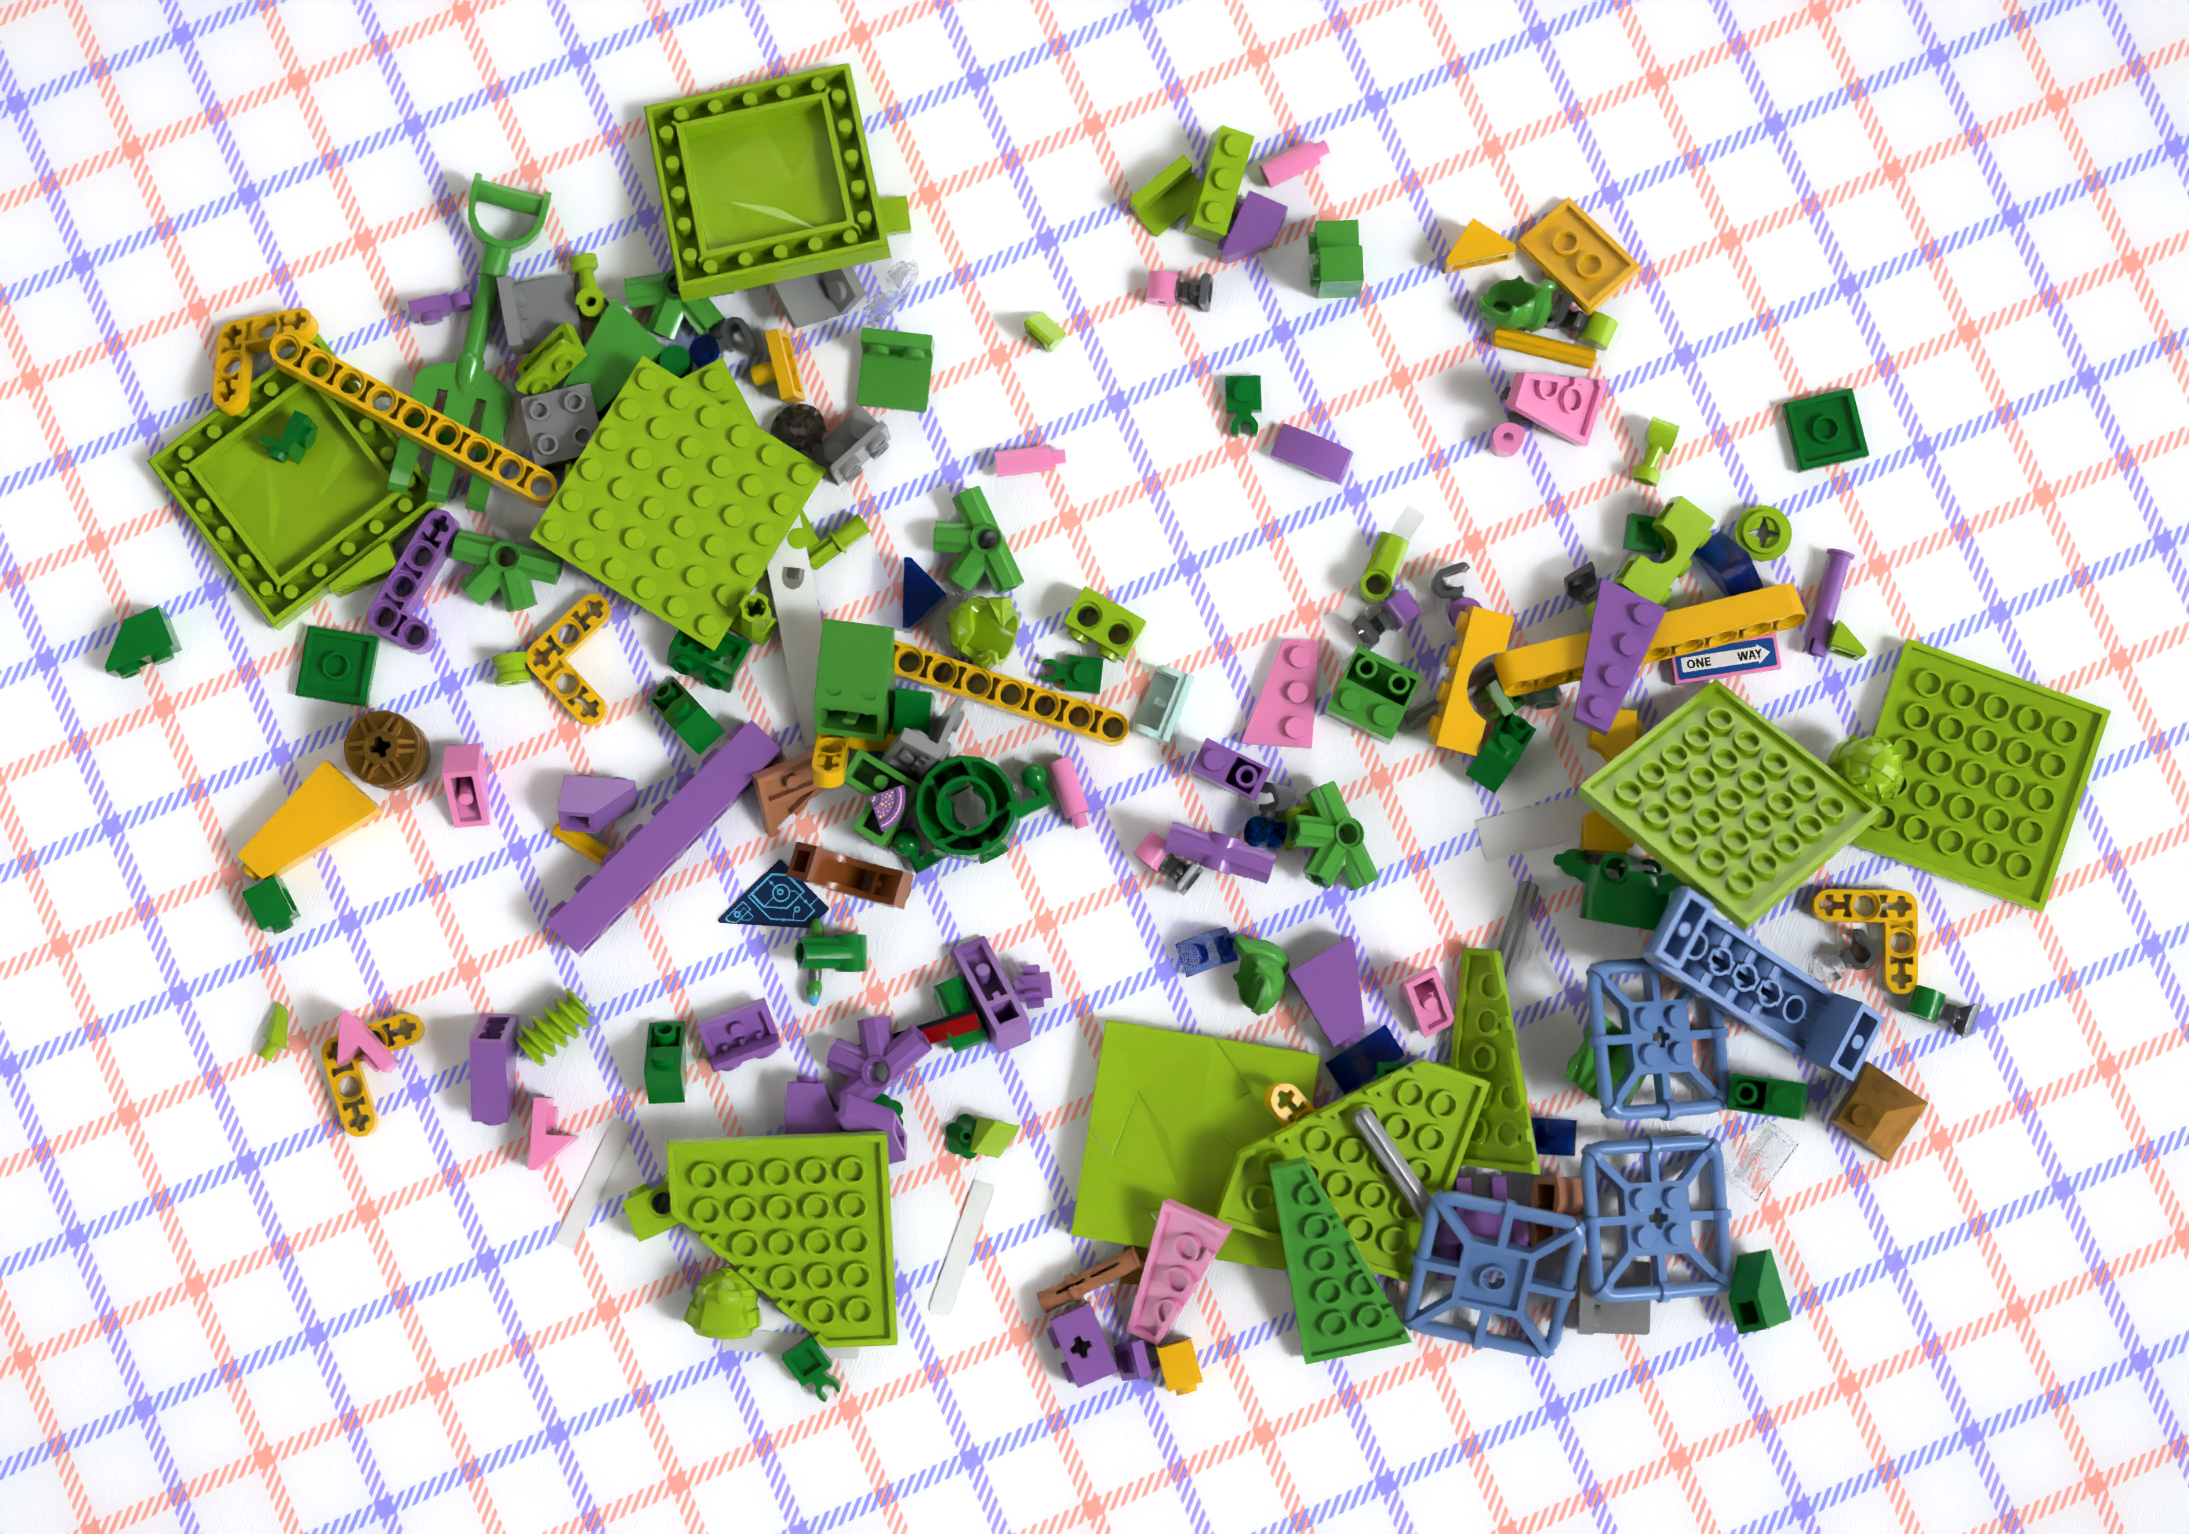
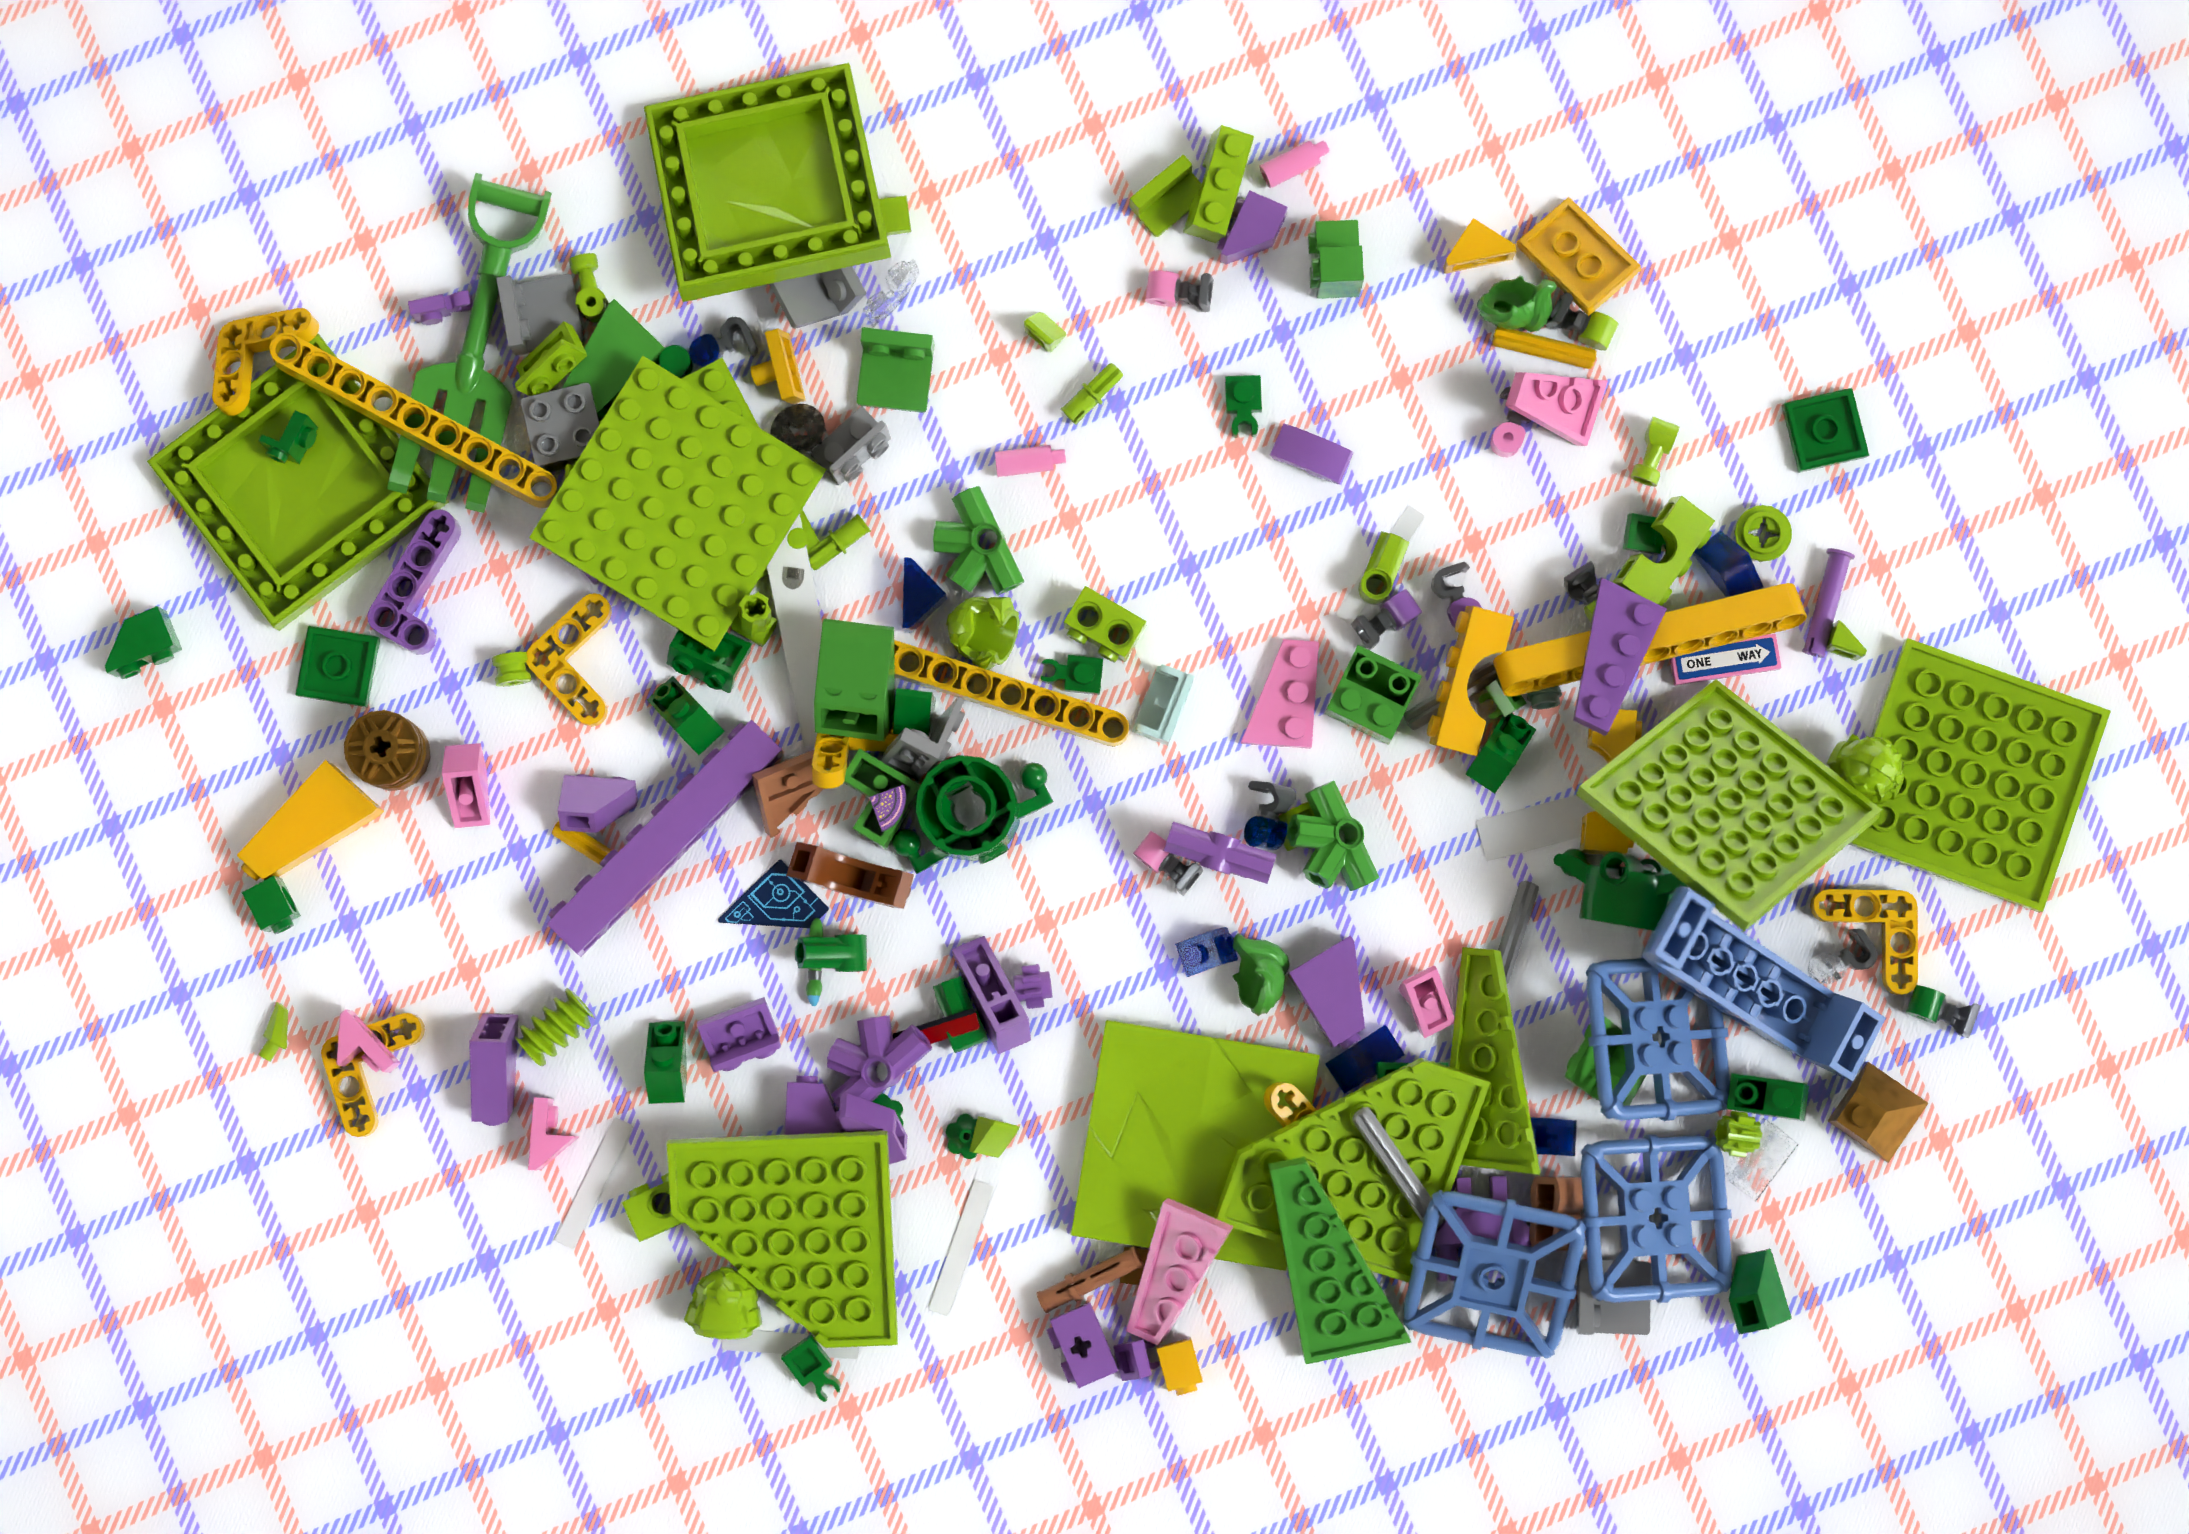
lime slope [328,540,399,598] -> none
bright green piece [452,529,564,613] -> none
bright green piece [624,269,734,341] -> none
bright pink cylinder [1046,756,1090,830] -> none
medium lavender slope [1191,737,1271,802] -> none
none -> lime axle [1061,363,1123,425]
none -> lime gear [1714,1111,1762,1158]

